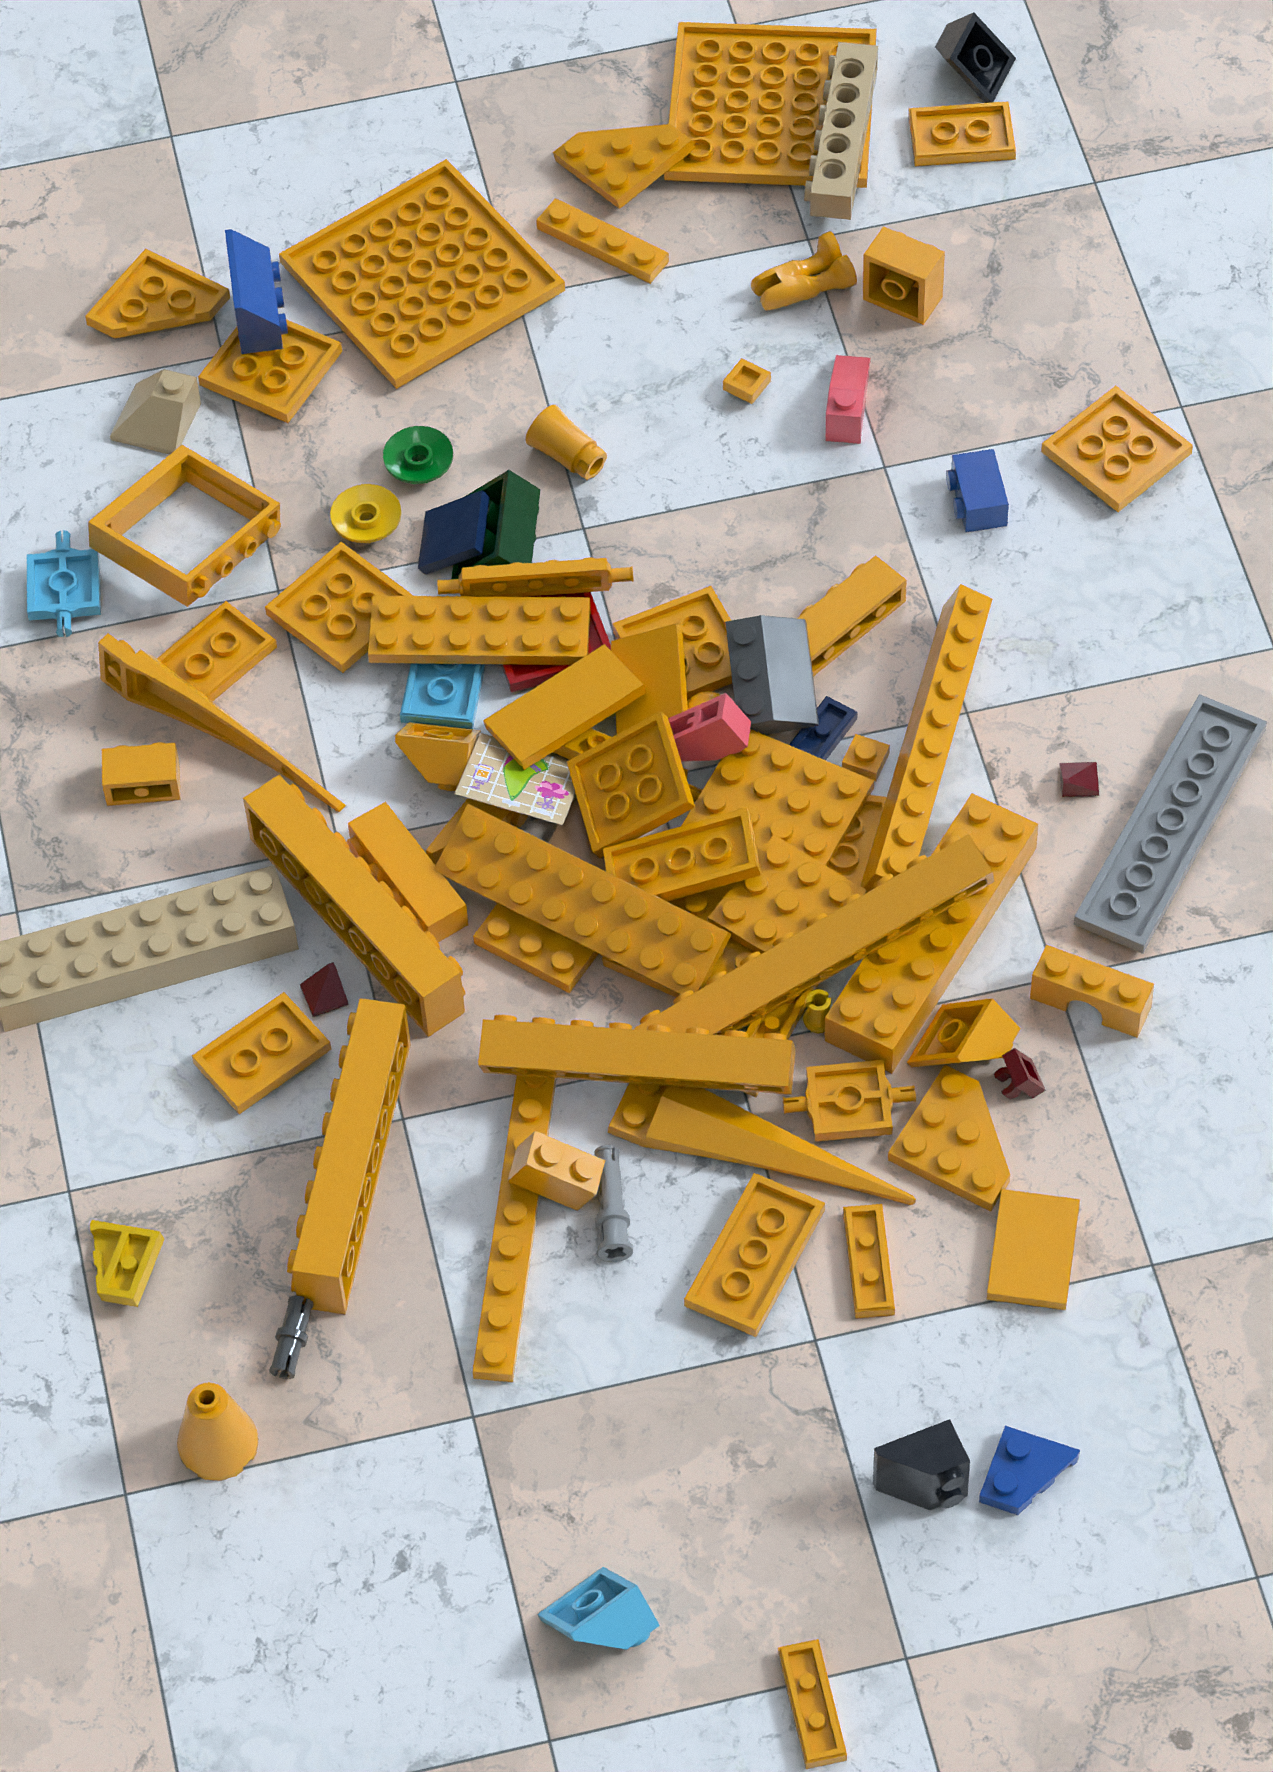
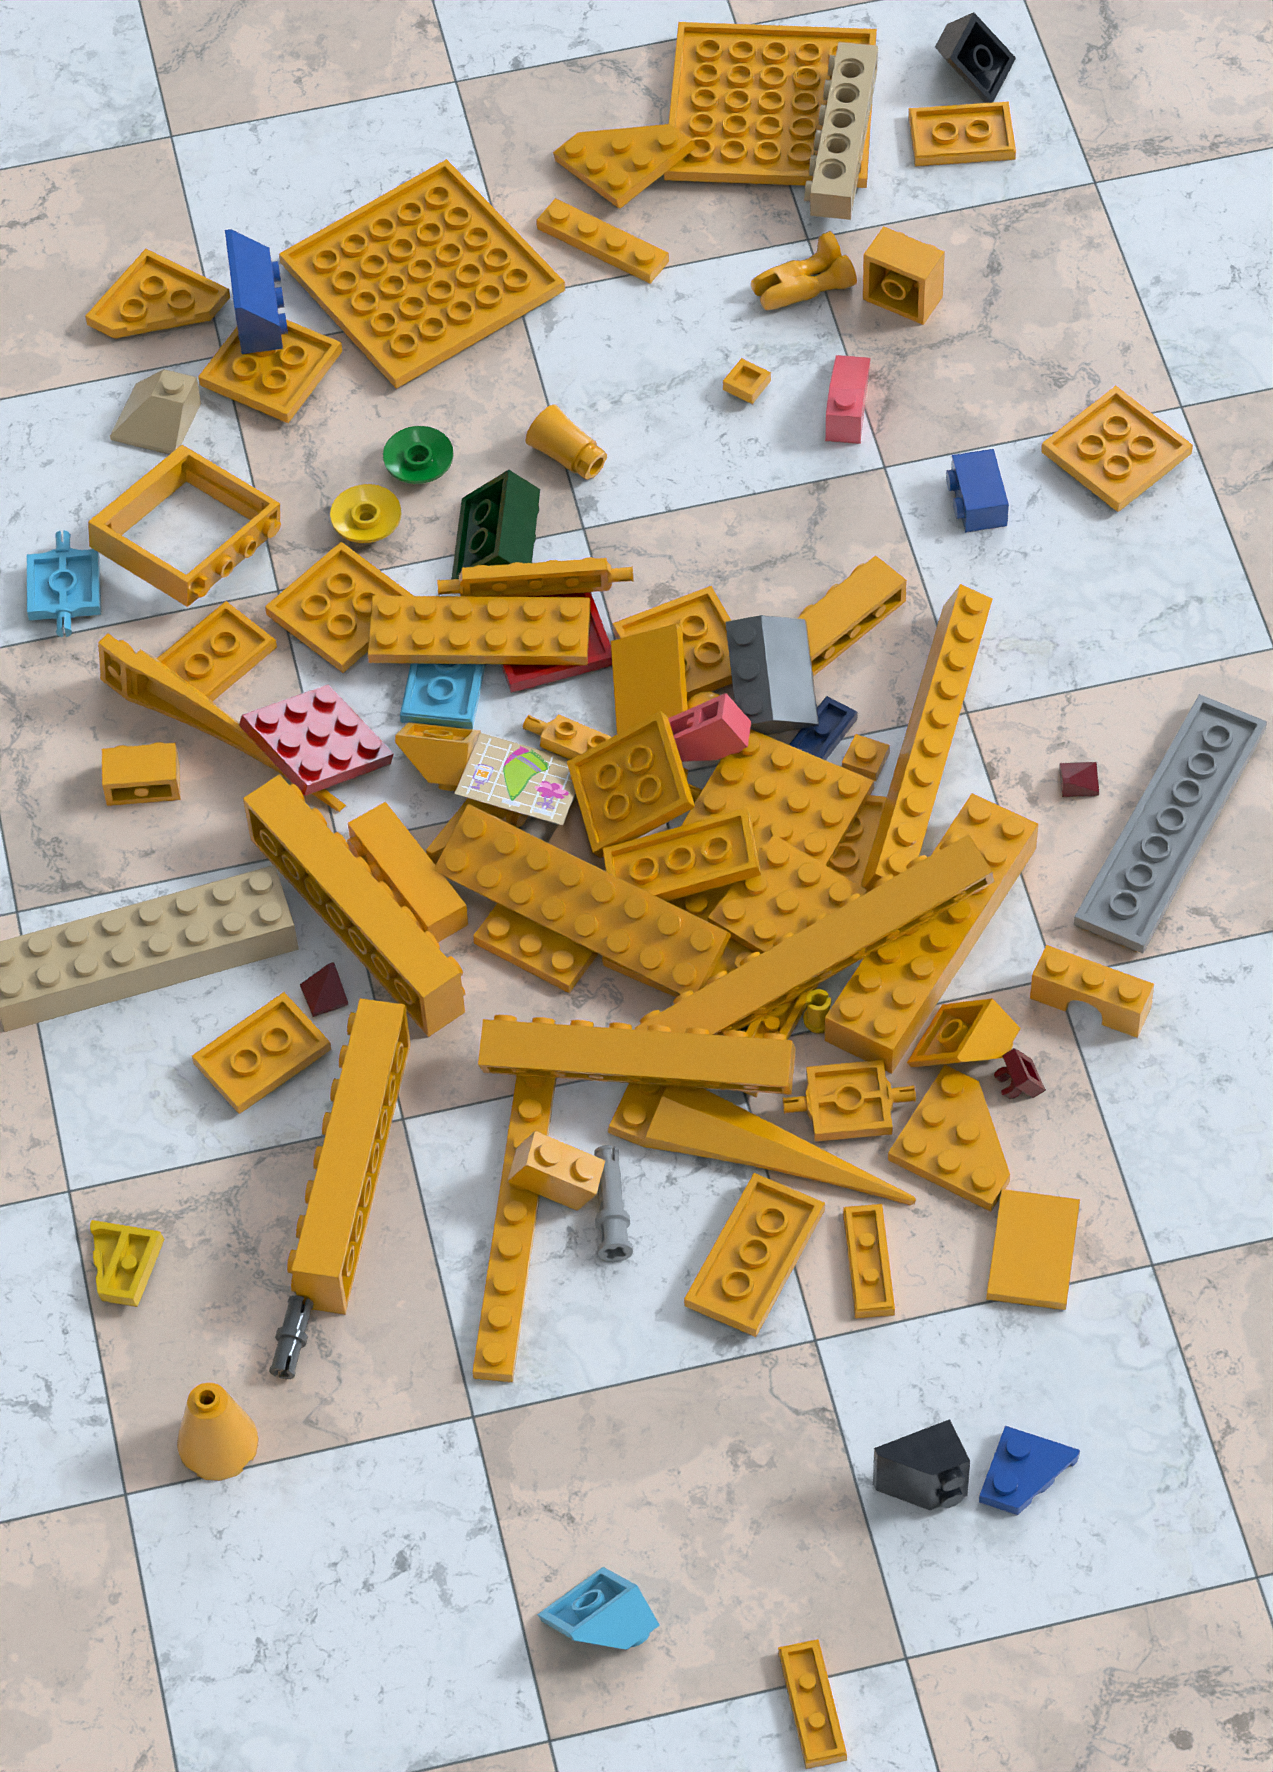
dark blue tile [418,490,489,575] -> none
light orange tile [483,644,646,770] -> none
none -> plate [239,684,394,796]

